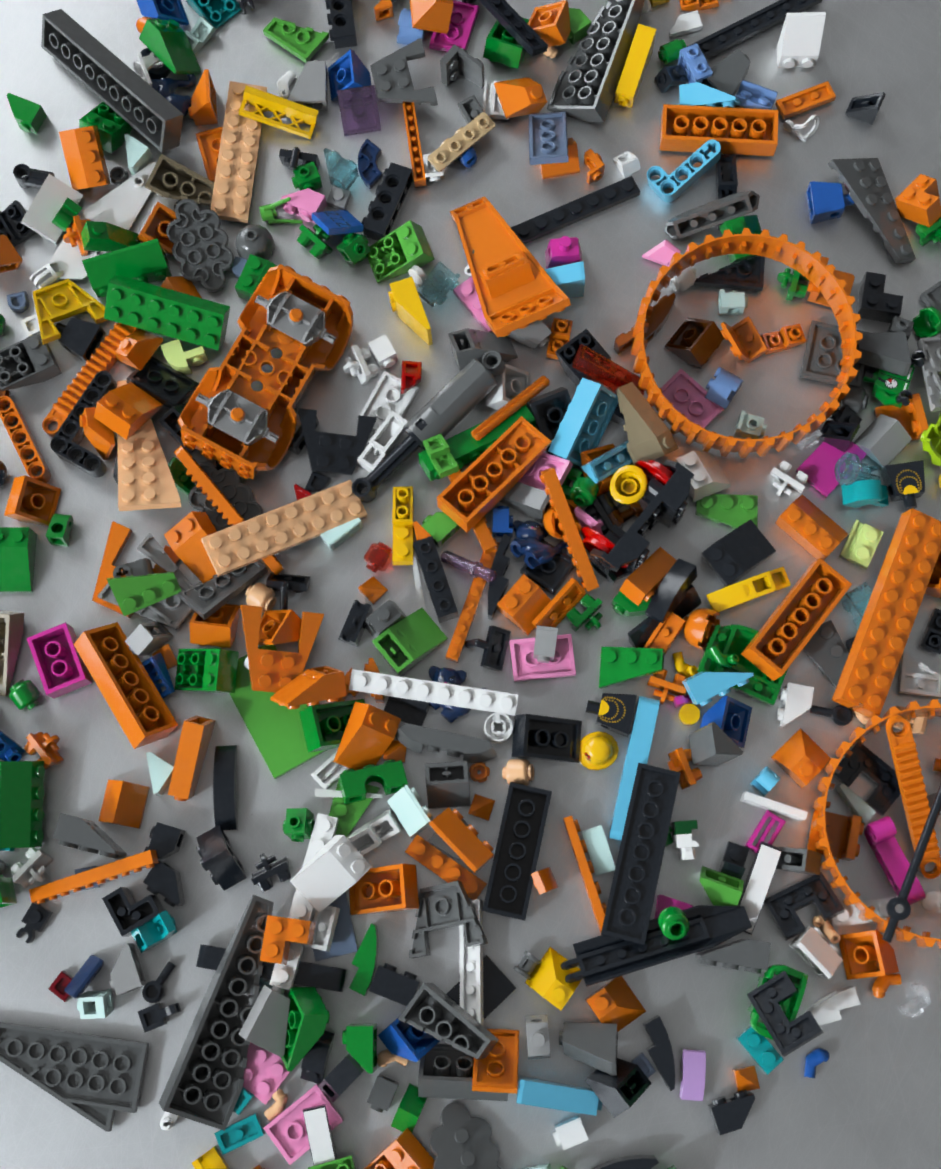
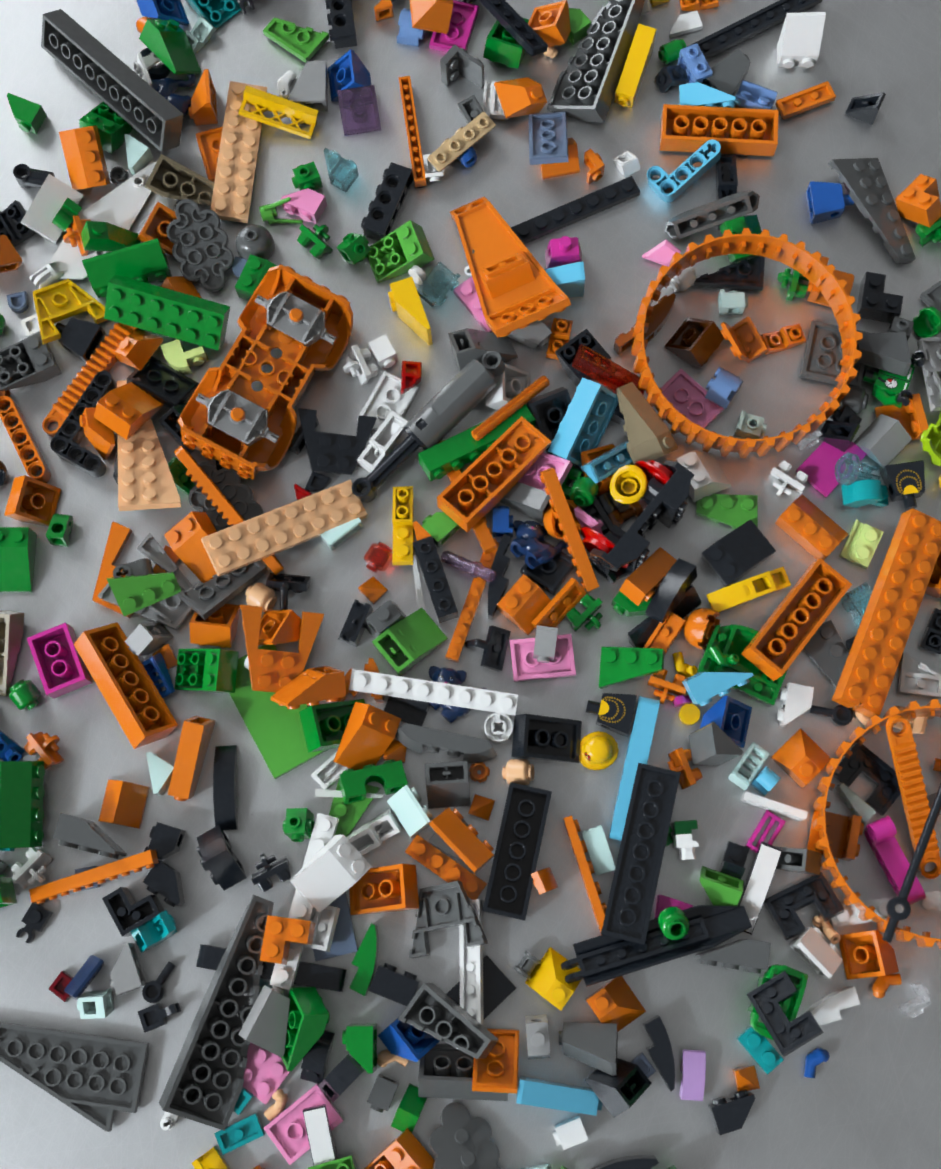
black plate [279,147,320,171] -> none
blue tile [311,210,364,235] -> none
light grey plate [326,186,351,210] -> none
dark blue tile [358,139,383,189] -> none
dark grey wing [370,38,438,106] -> none
bright green slope [423,434,459,478] -> none
white piece [783,115,820,142] -> none
none -> light aqua slope [728,742,771,790]

